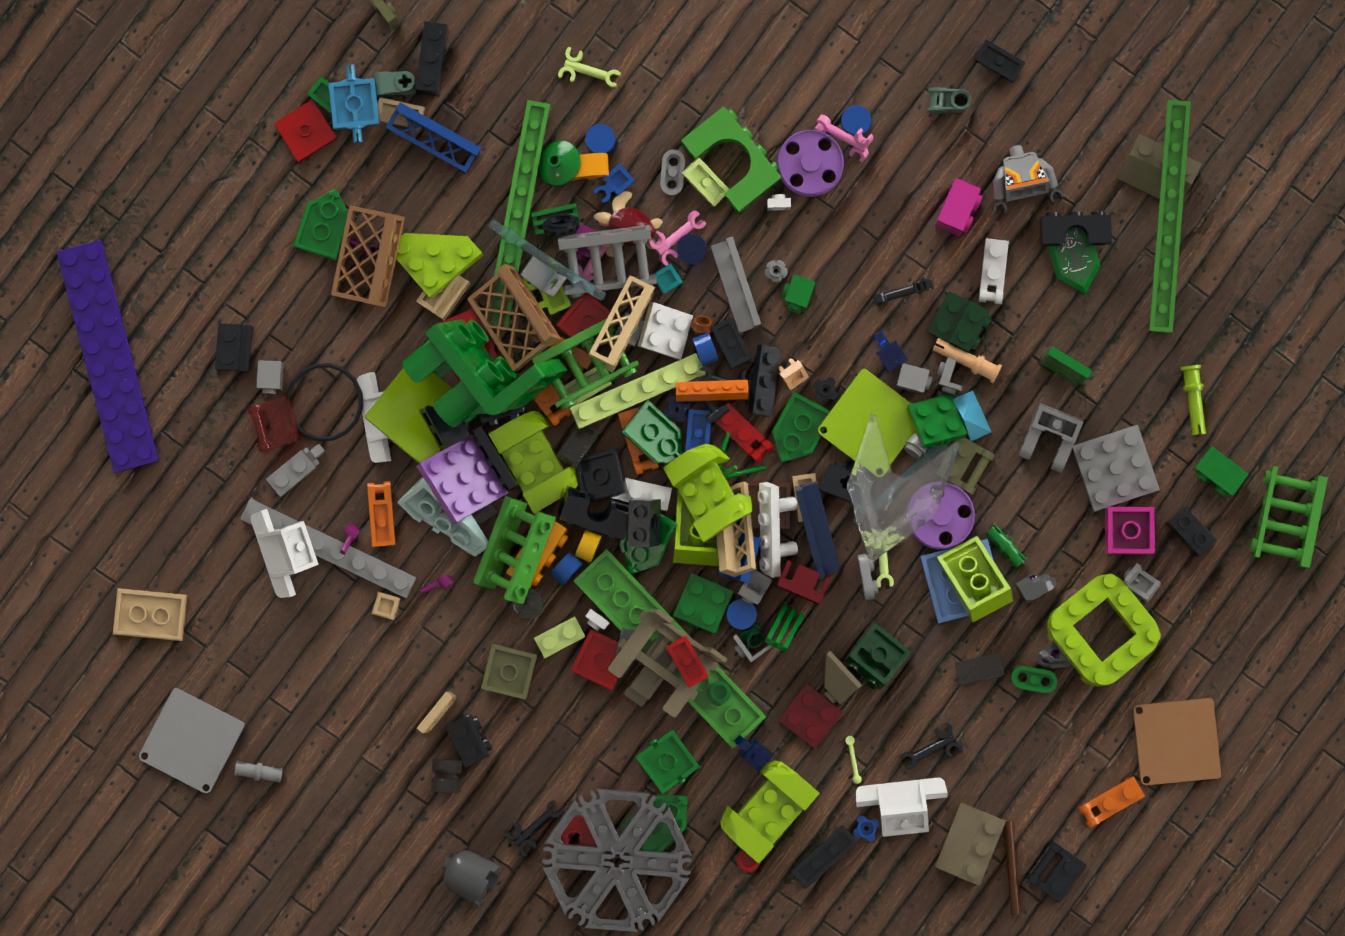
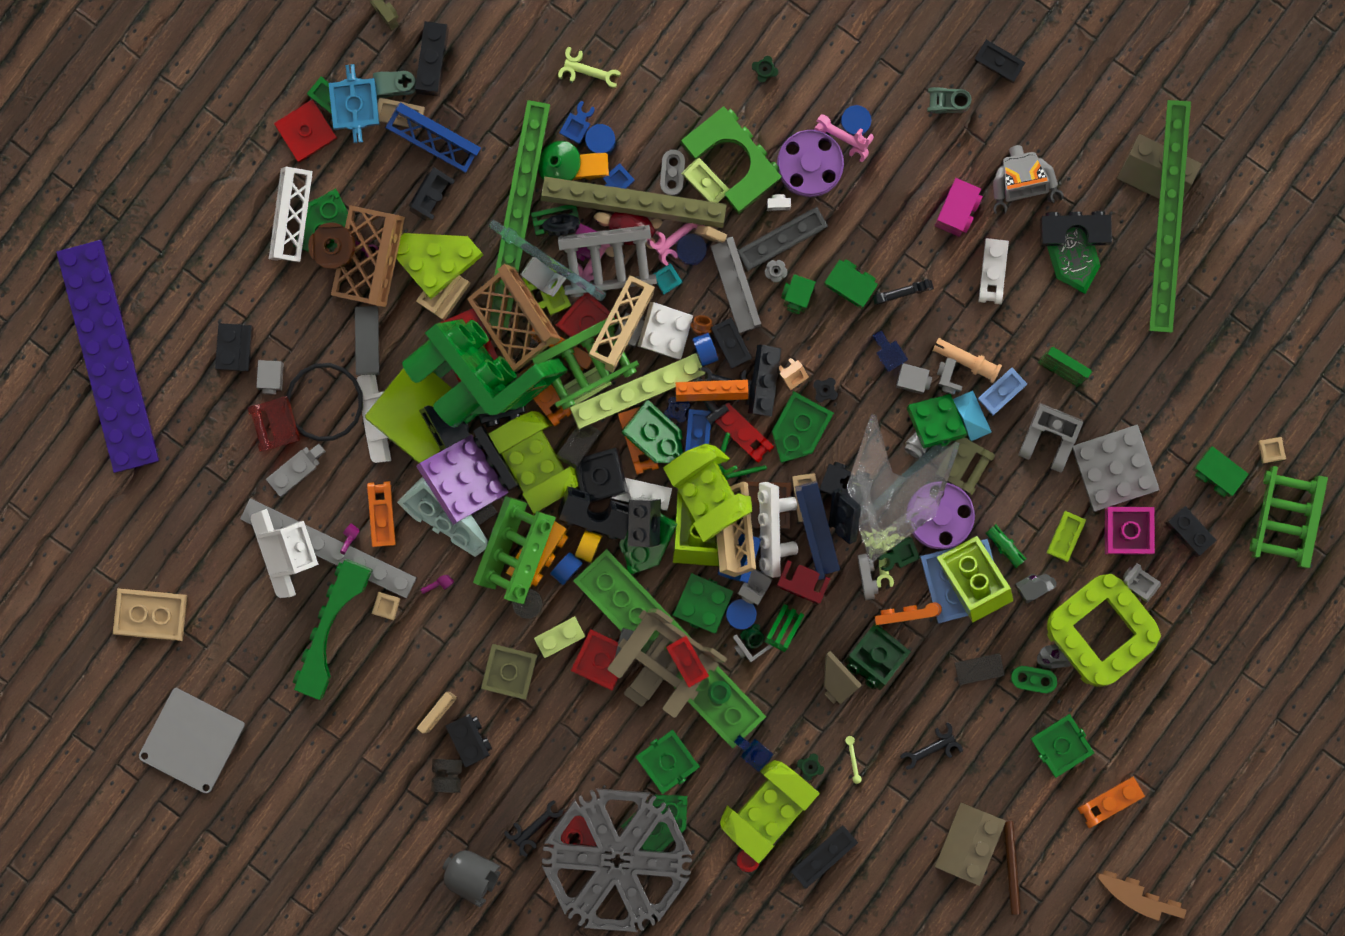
light grey pin [234,761,283,783] -> none
white plate [585,609,610,631] -> none
dark red plate [778,684,843,748] -> none
lime piece [818,369,916,477] -> none
blue plate [853,816,879,842] -> none
white plate [856,778,948,837] -> none
dark green plate [927,291,992,353] -> none
black plate [1026,841,1086,903] -> none
medium nougat piece [1133,698,1221,785] -> none
lime pin [1180,365,1207,435] -> none
none -> white fence [269,167,313,262]
none -> green arch [293,559,373,700]
none -> reddish brown plate [308,223,355,269]
none -> dark grey tile [355,306,380,375]
none -> black window [409,167,455,221]
none -> olive plate [541,177,727,228]
none -> blue plate [559,101,595,145]
none -> tan tile [695,225,727,243]
none -> dark grey tile [737,207,828,271]
none -> dark green plate [752,56,778,83]
none -> dark green plate [797,753,824,781]
none -> green brick [824,259,878,310]
none -> black plate [828,488,861,545]
none -> orange plate [875,602,942,625]
none -> dark green plate [876,536,920,571]
none -> light blue plate [978,368,1027,415]
none -> green plate [1030,714,1094,778]
none -> lime plate [1046,511,1086,562]
none -> medium nougat slope [1096,870,1186,921]
none -> tan tile [1258,437,1286,464]

